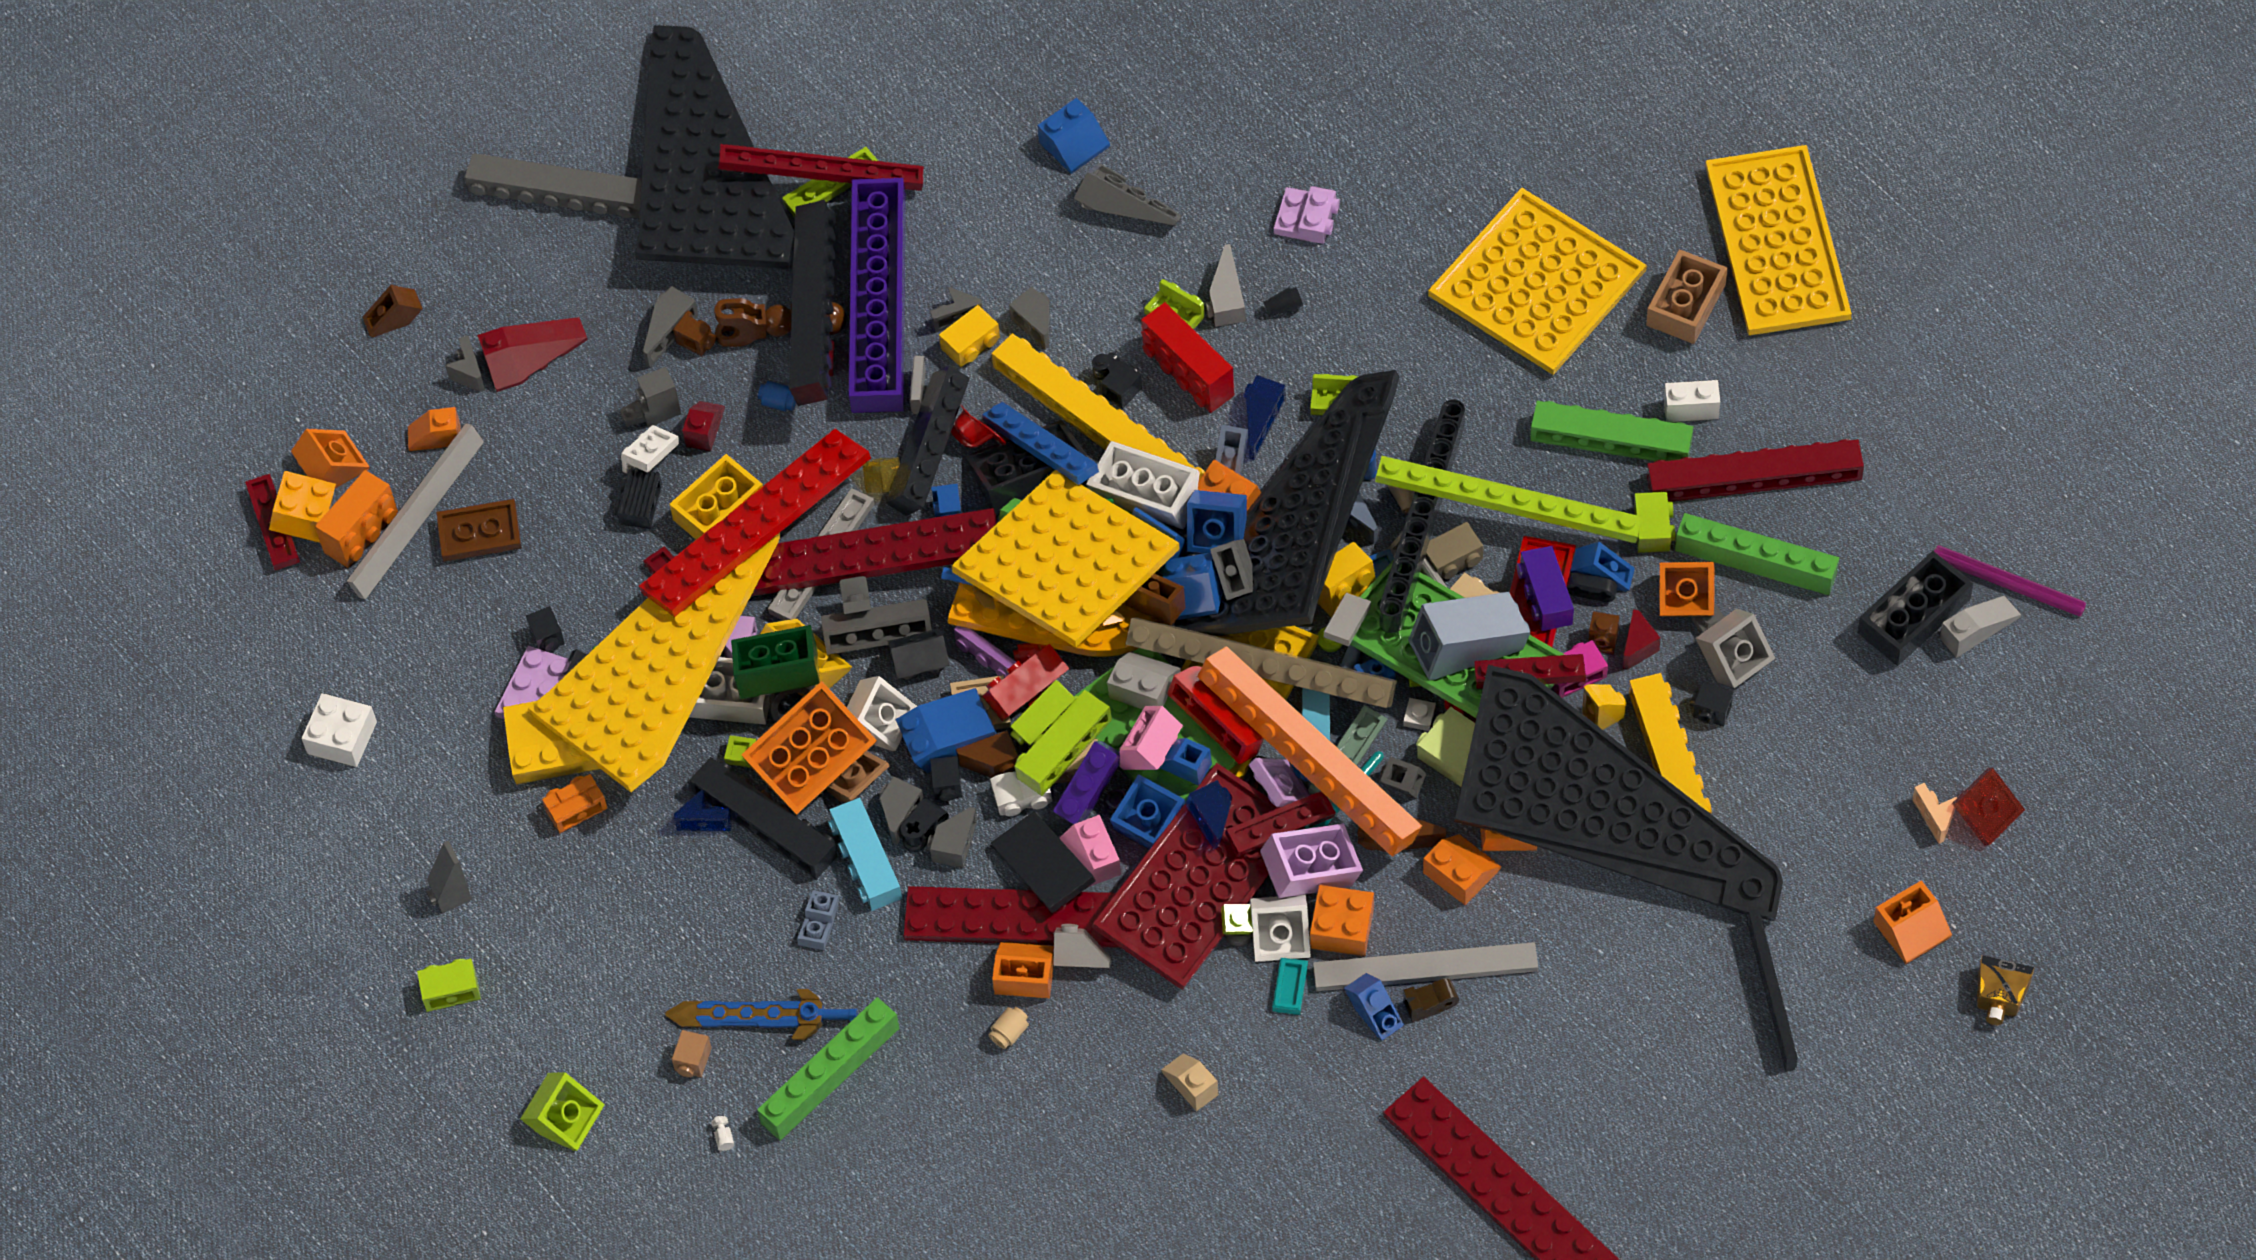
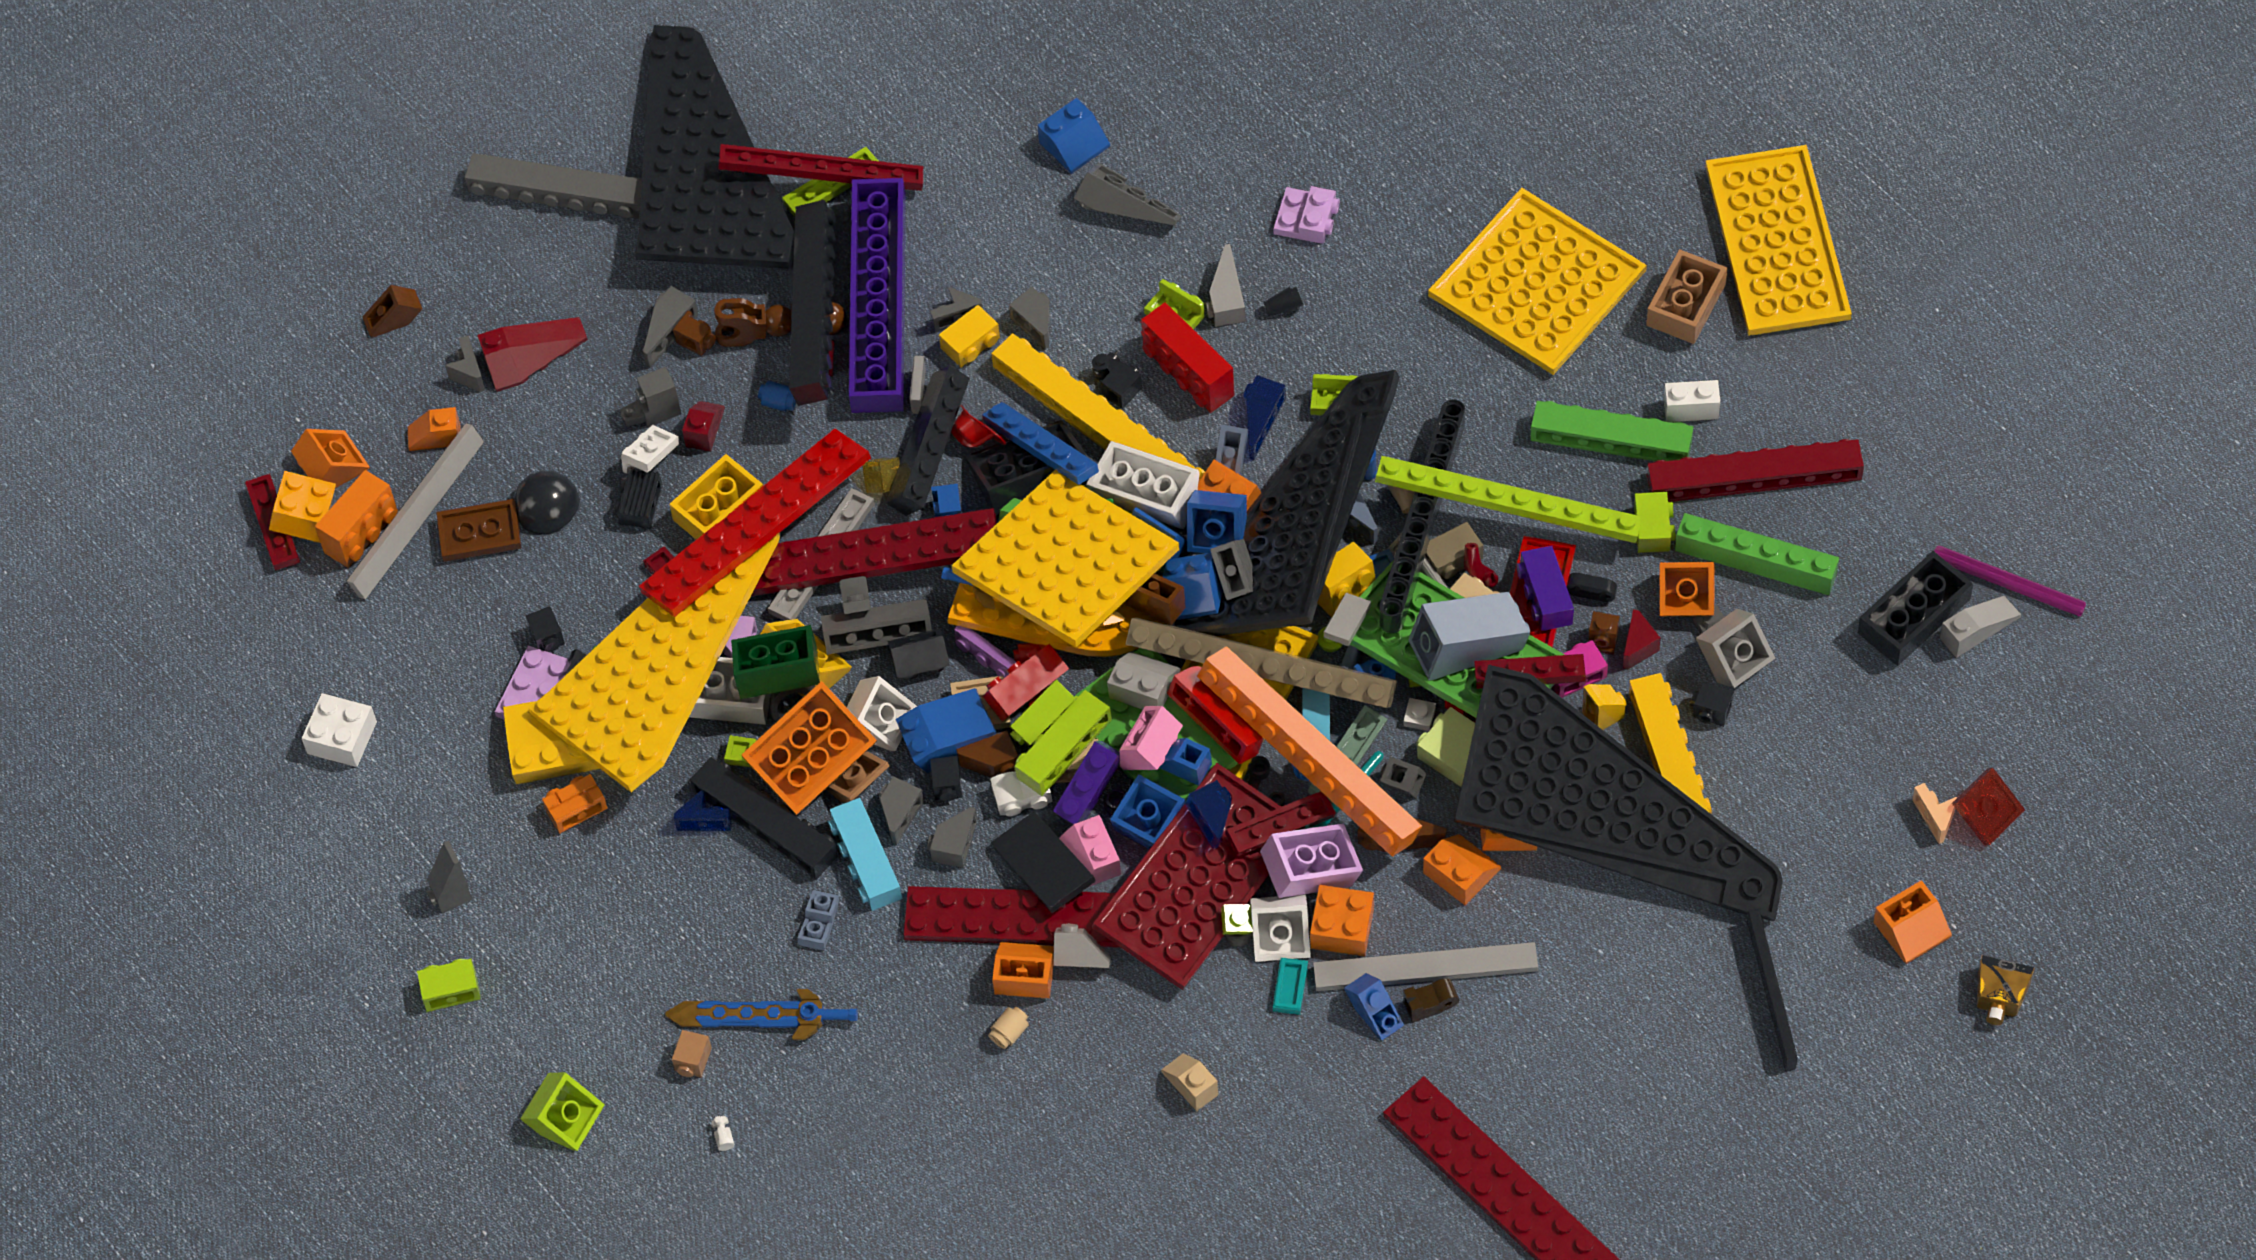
bright green brick [757,997,900,1141] -> none
black piece [901,798,949,852] -> none
lavender plate [1249,758,1310,807] -> none
blue slope [1571,542,1635,592] -> none
none -> black cylinder [516,470,580,534]
none -> dark red arm [1464,543,1499,587]

